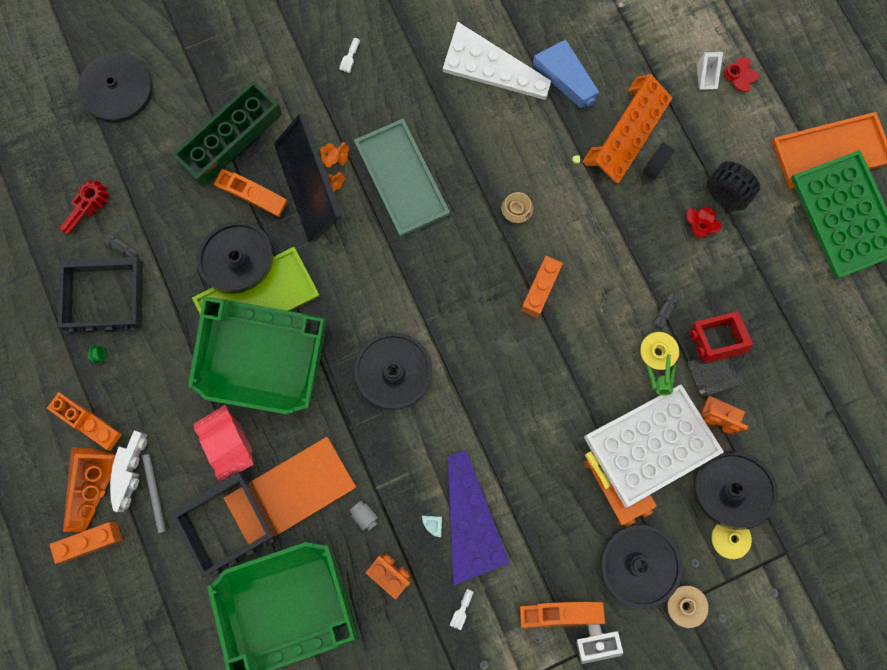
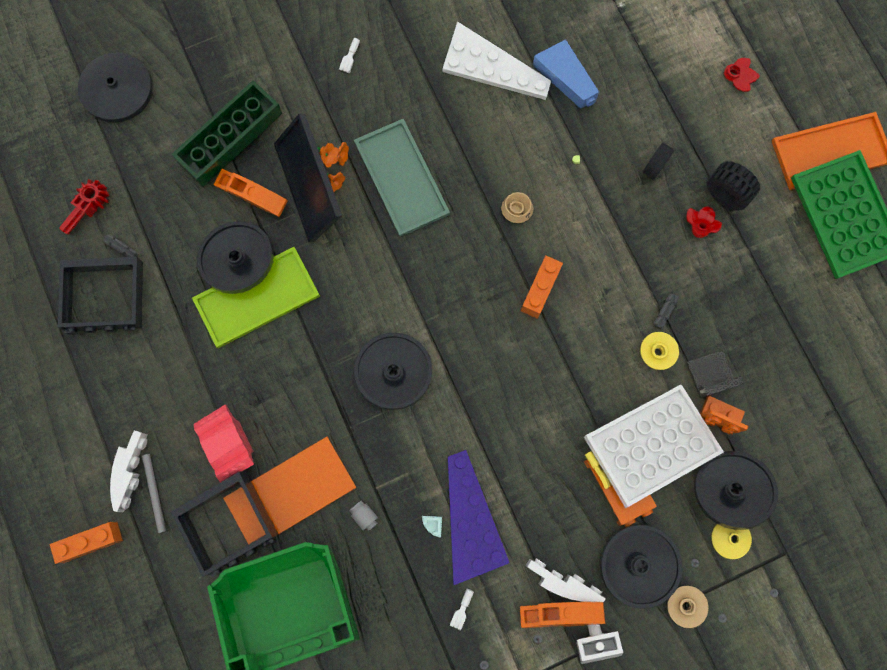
orange slope [47,392,122,451] -> none
orange wedge [63,447,116,532] -> none
green plate [88,345,106,364] -> none
green slope [188,297,328,414] -> none
orange bracket [365,553,411,600] -> none
orange bracket [582,74,672,183] -> none
bright green plant [646,354,677,396] -> none
red window [690,311,753,364] -> none
white slope [696,52,723,90] -> none
none -> white slope [526,558,605,602]

